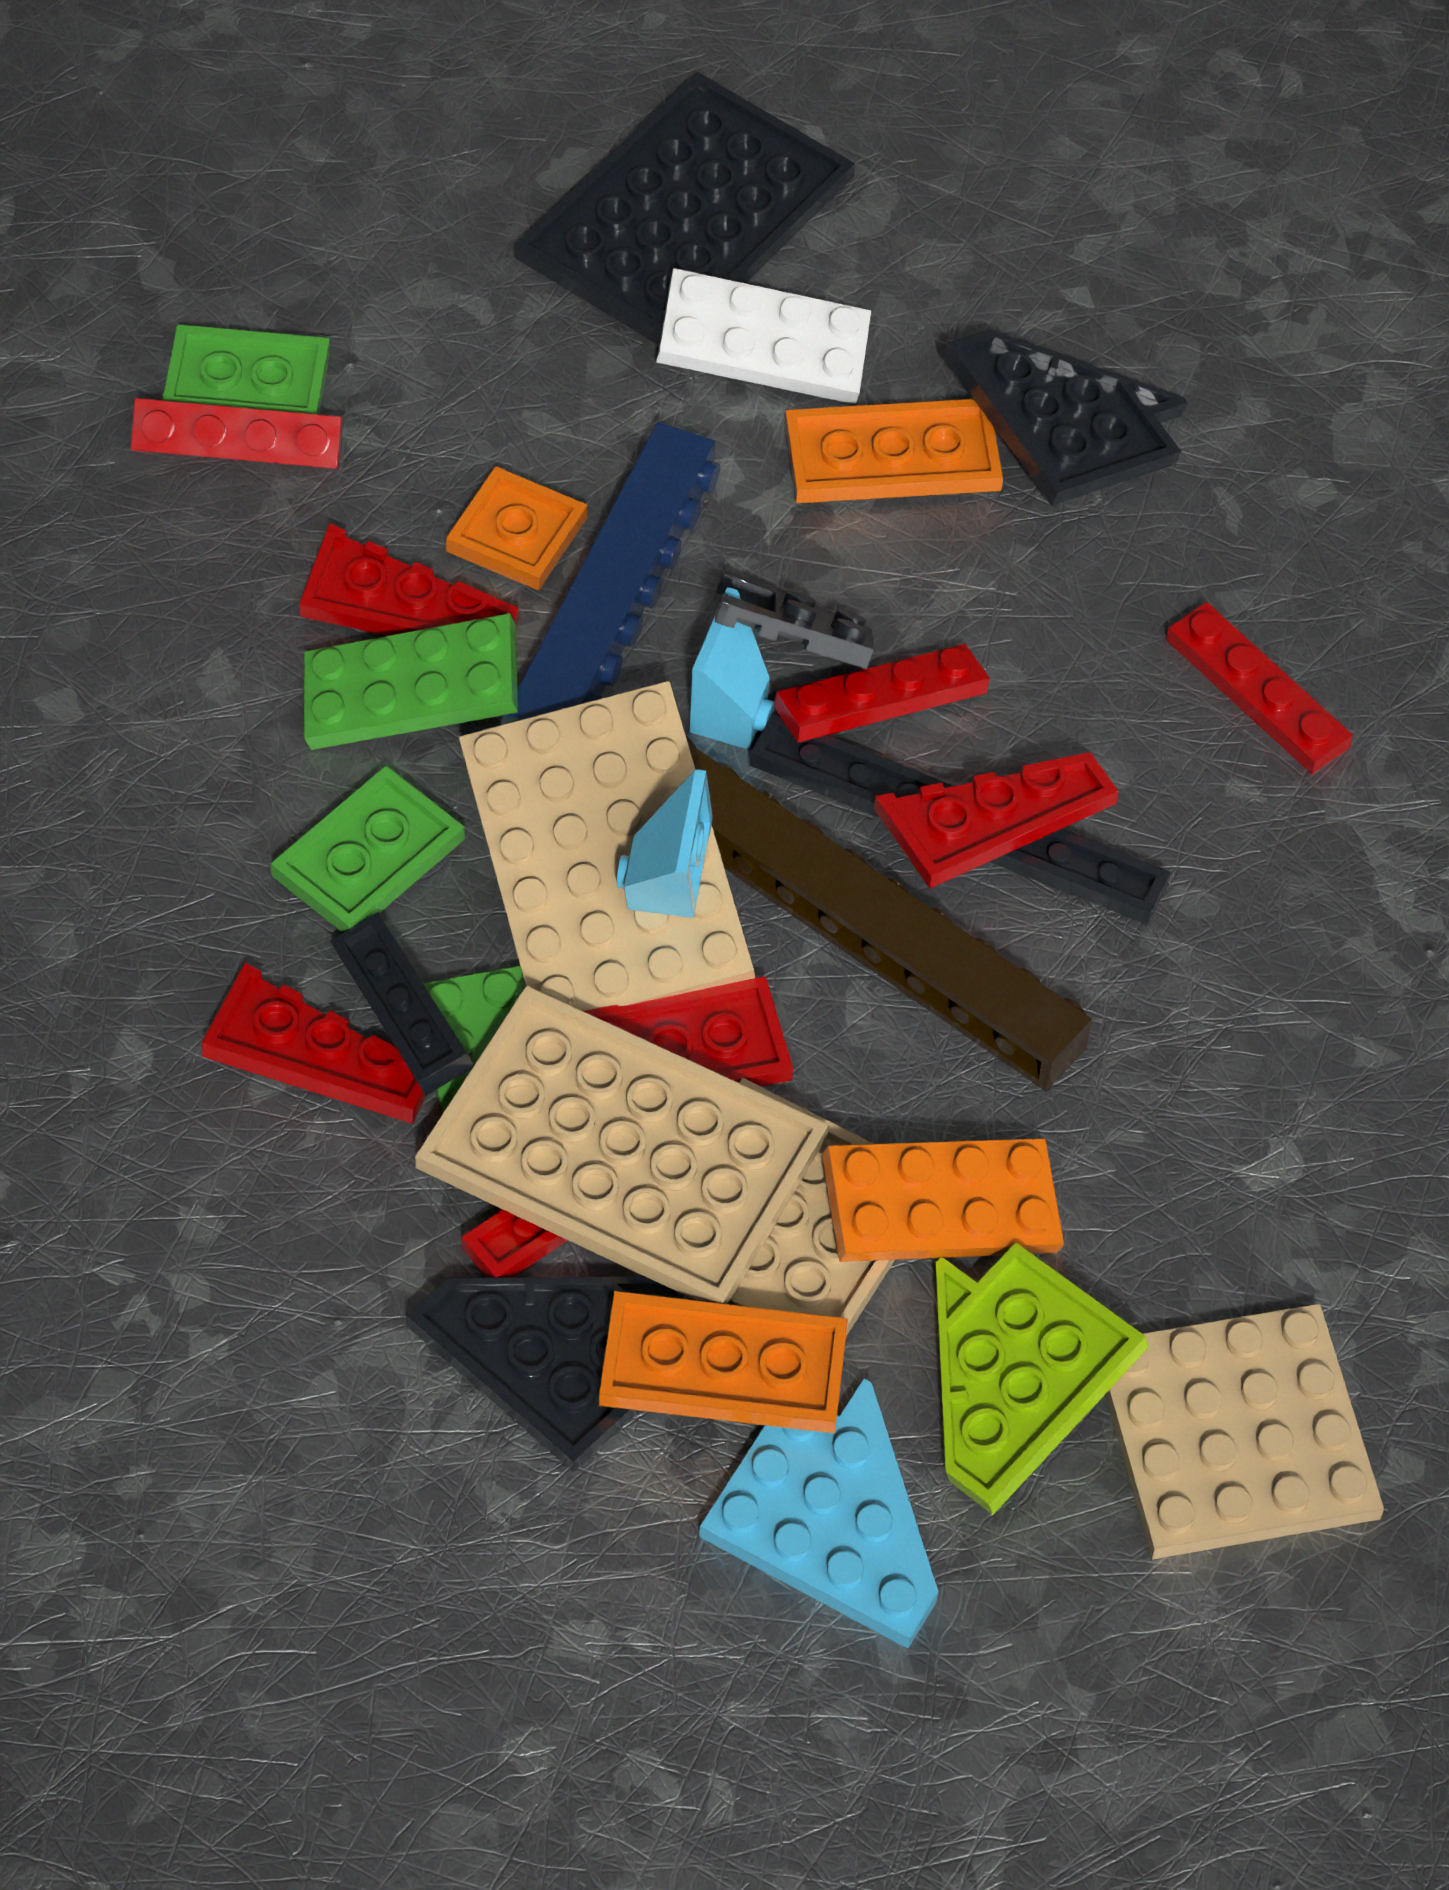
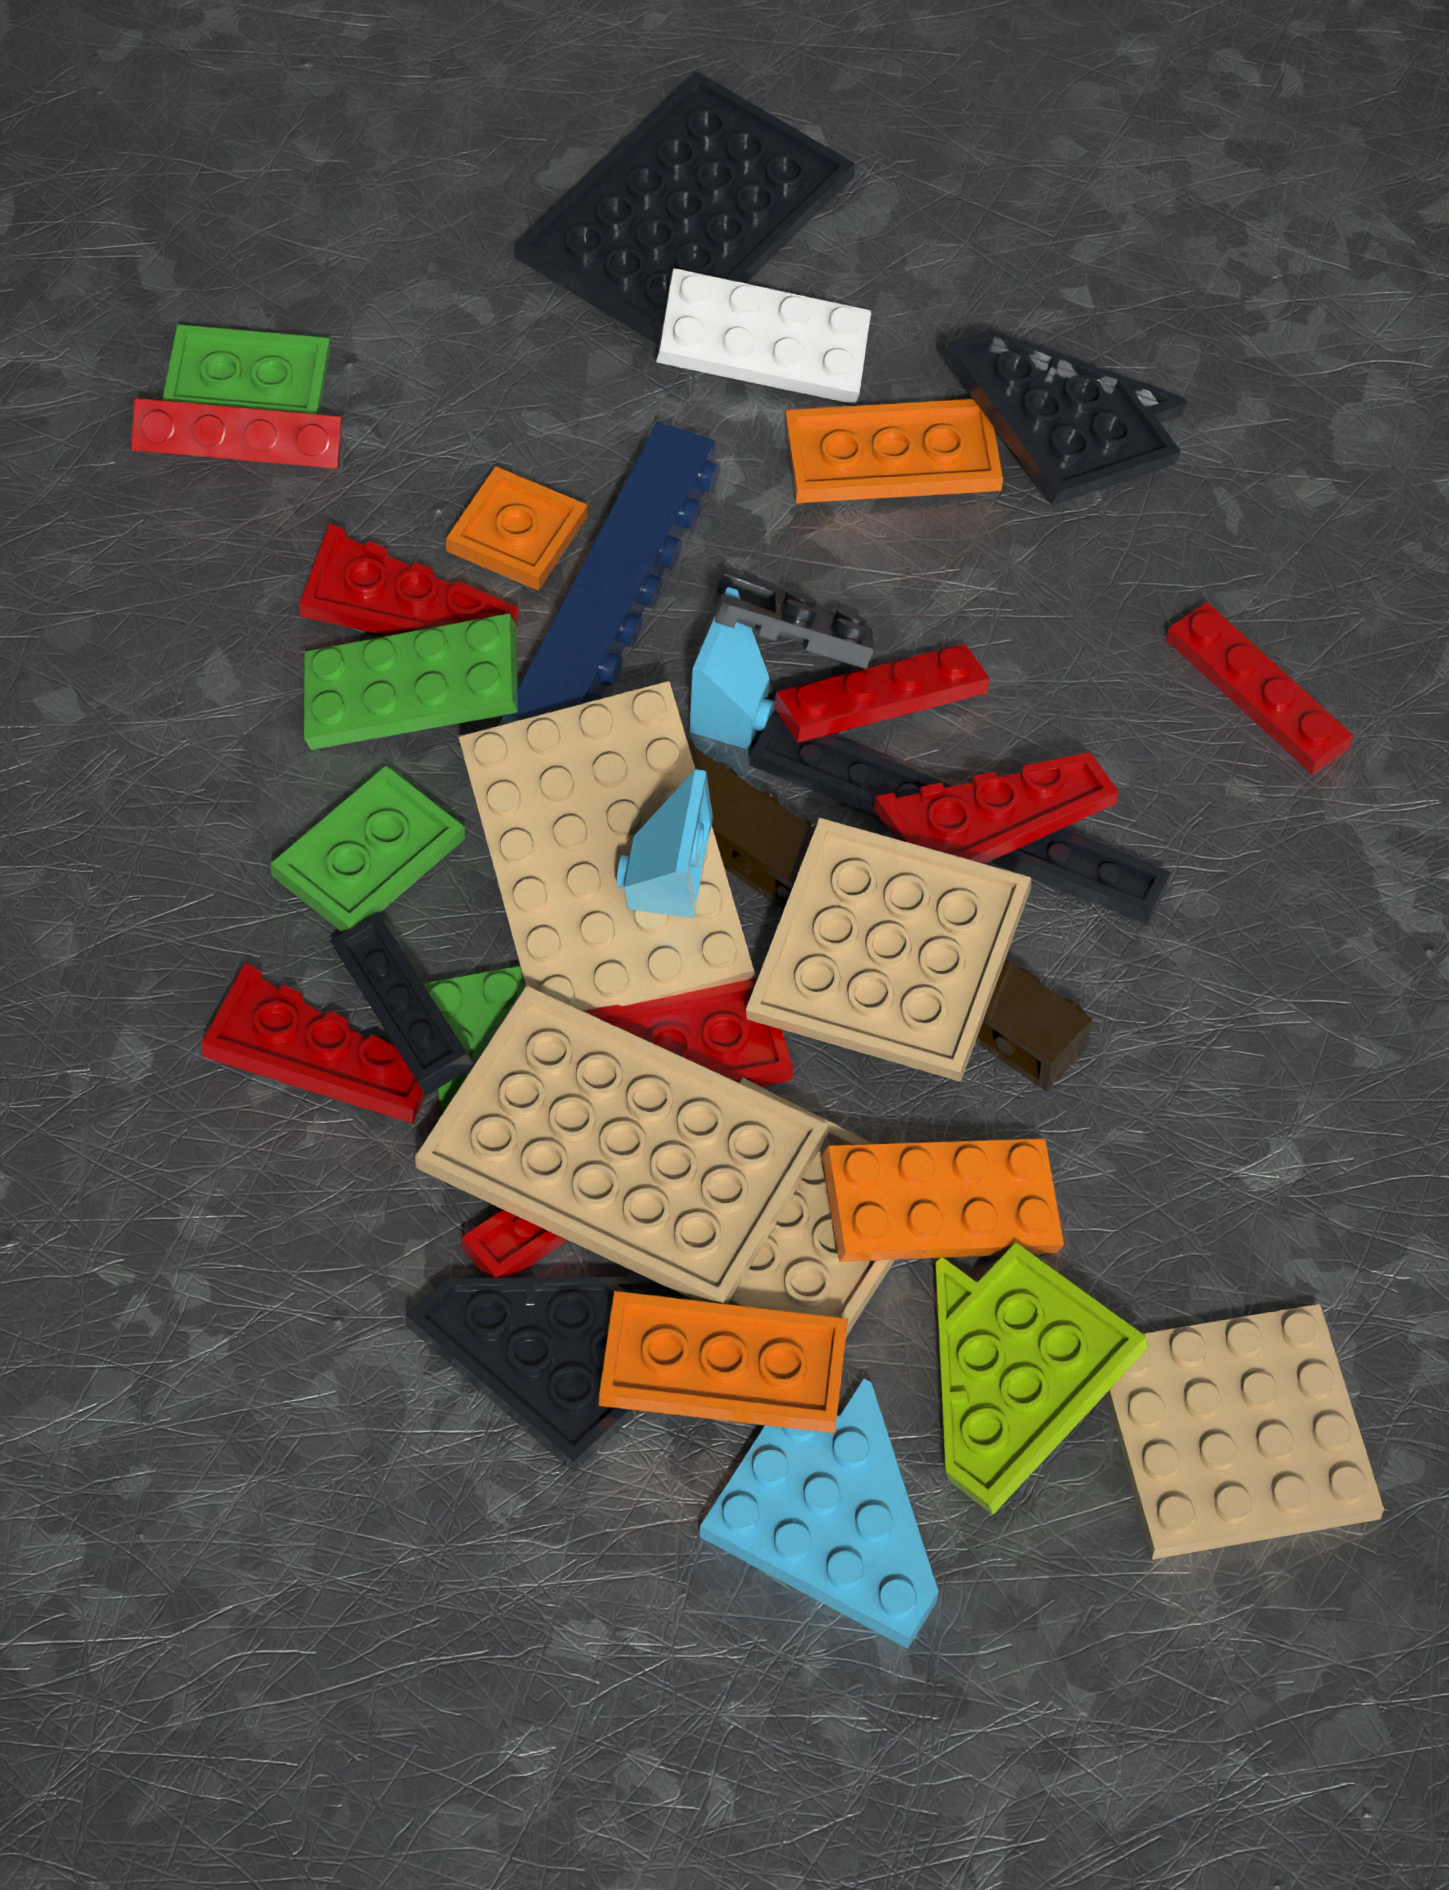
none -> tan plate [746,818,1031,1082]

